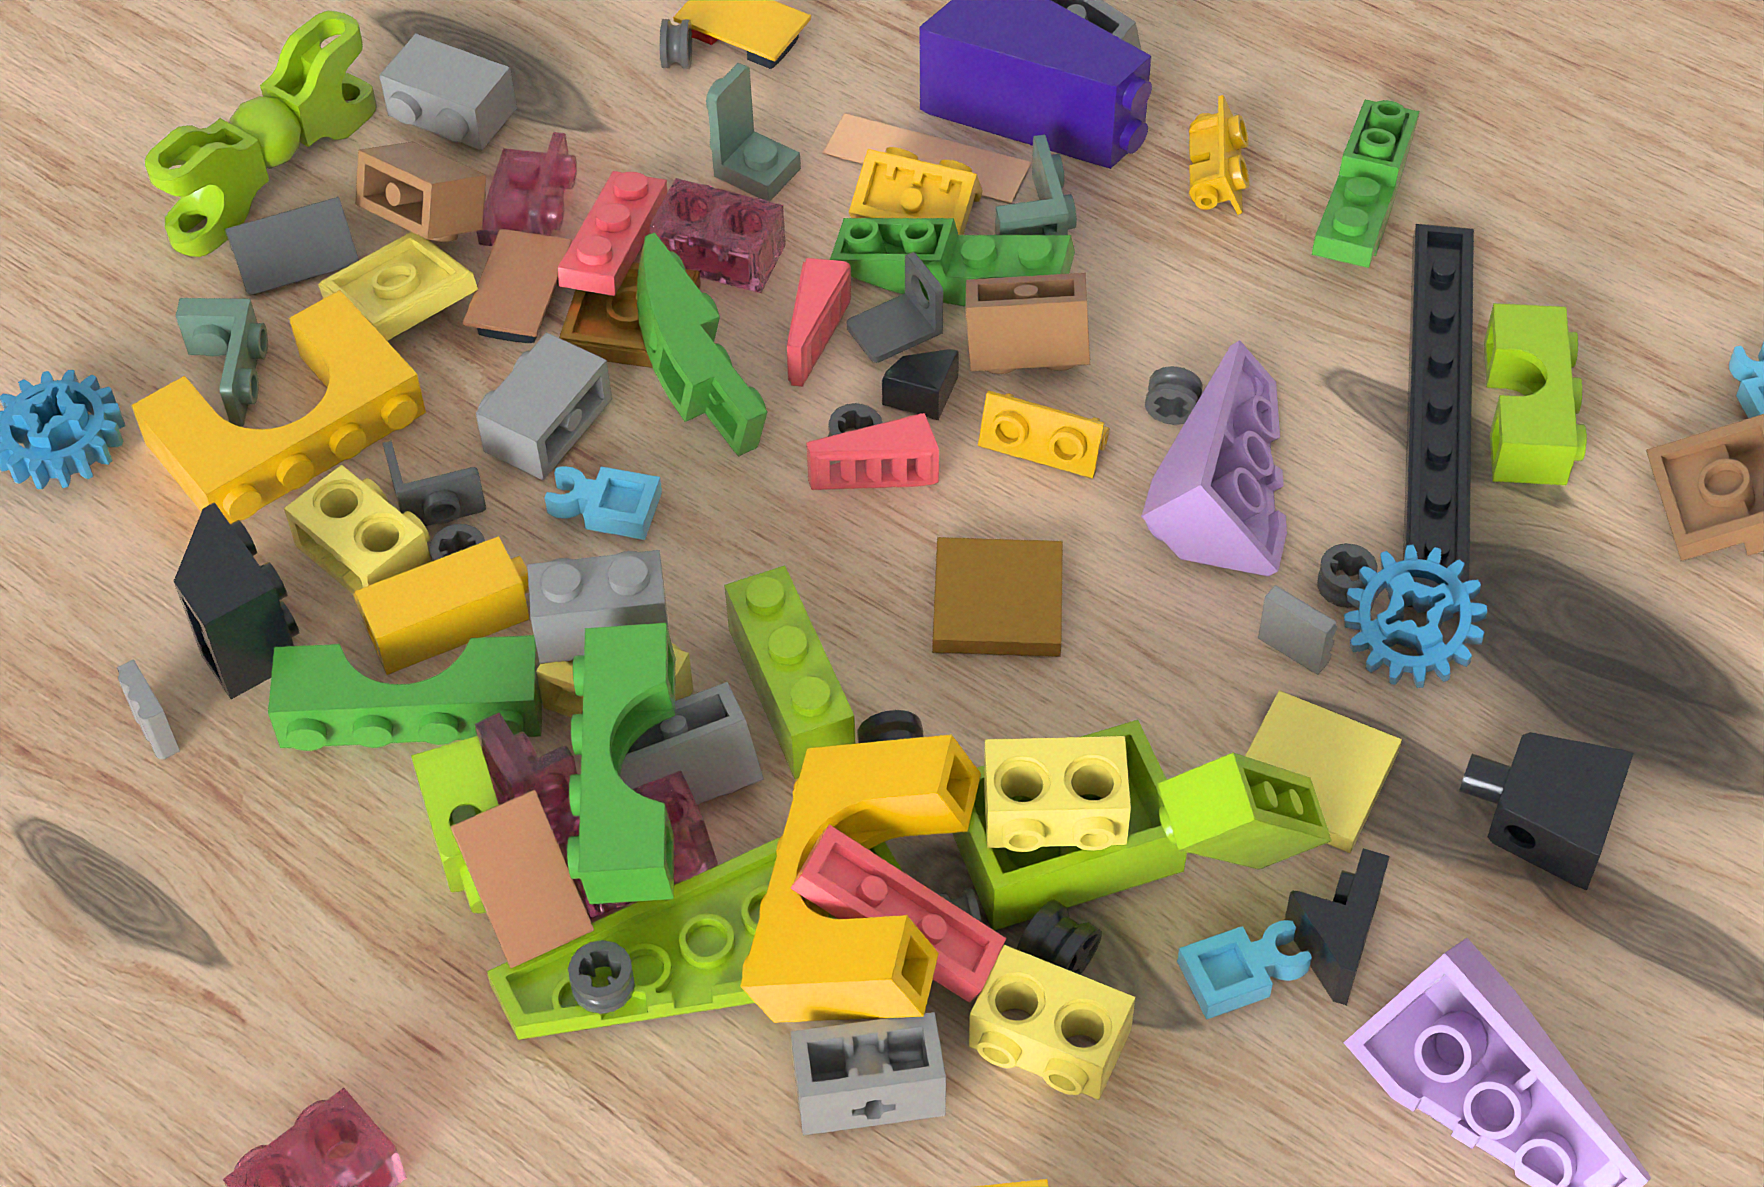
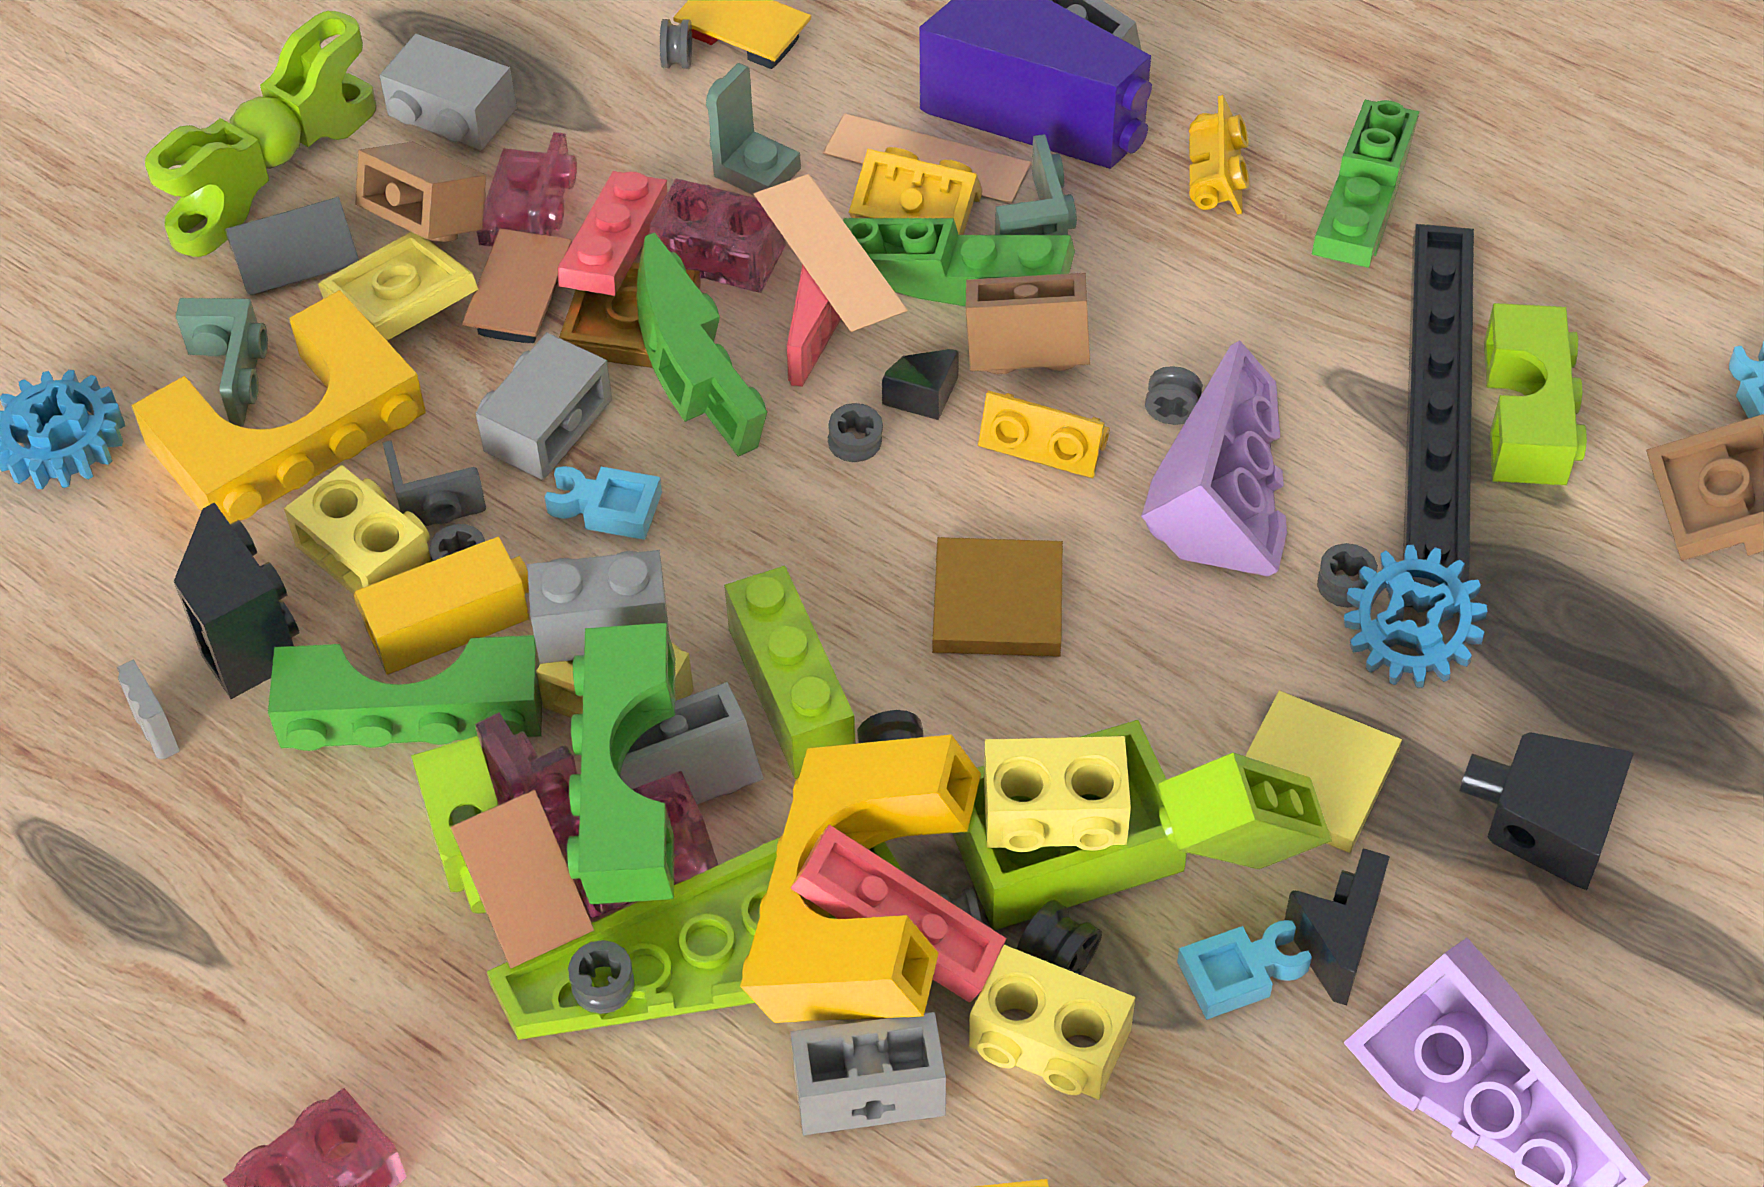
coral slope [806,413,939,490] -> none
dark grey bracket [846,252,943,363] -> none
light grey piece [1258,585,1337,675] -> none
none -> light nougat sticker [753,174,908,332]

